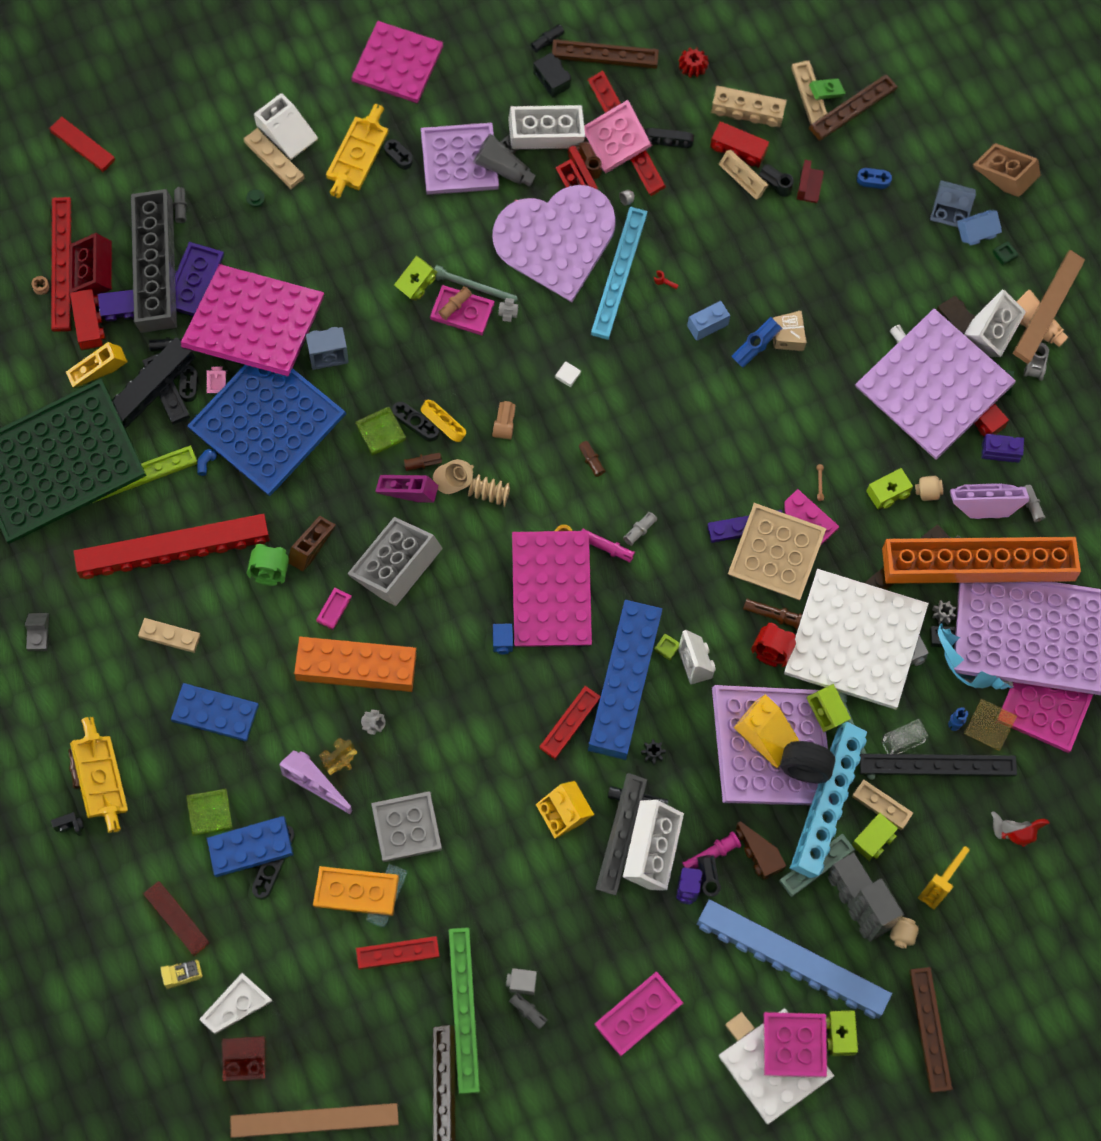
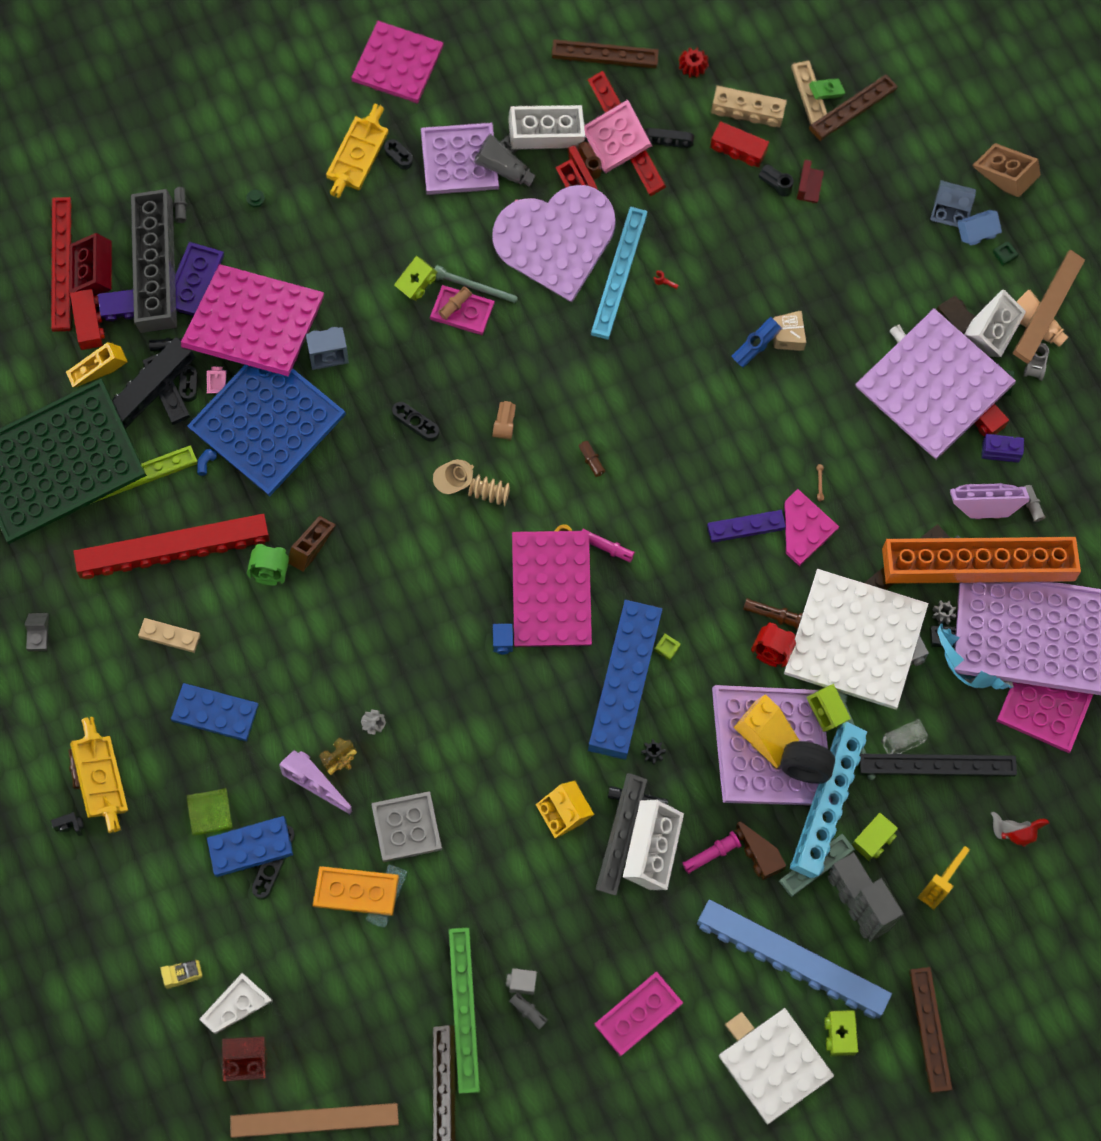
medium nougat bush [31,276,50,295] -> none
red tile [49,117,115,172] -> none
clear red plate [143,881,209,956] -> none
tan plate [244,128,305,189] -> none
white slope [254,93,318,160] -> none
orange brick [294,637,417,692] -> none
dark pink tile [316,588,352,630] -> none
light grey slope [348,517,443,606] -> none
clear neon green plate [355,406,406,456] -> none
red plate [356,936,440,970] -> none
magenta slope [375,475,439,503] -> none
reddish brown axle [404,453,442,471] -> none
yellow beam [421,400,466,442] -> none
light grey gear [498,298,519,322] -> none
black pin [530,24,565,53] -> none
black brick [533,53,572,98] -> none
red plate [539,686,601,760] -> none
white tile [555,361,581,387] -> none
light grey hinge [619,190,635,206] -> none
light grey pin [623,512,657,546] -> none
dark purple brick [676,867,702,904] -> none
white slope [678,630,716,685] -> none
medium blue brick [687,301,730,341] -> none
black piece [697,855,721,897] -> none
tan plate [719,150,768,200] -> none
tan plate [728,503,826,601] -> none
dark pink plate [764,1012,827,1078] -> none
tan plate [852,779,913,831] -> none
blue beam [857,168,892,189] -> none
lime brick [866,468,913,510] -> none
tan head [890,917,919,949] -> none
tan head [915,476,943,501] -> none
blue pin [948,708,968,731] -> none
clear yellow tile [964,698,1017,751] -> none

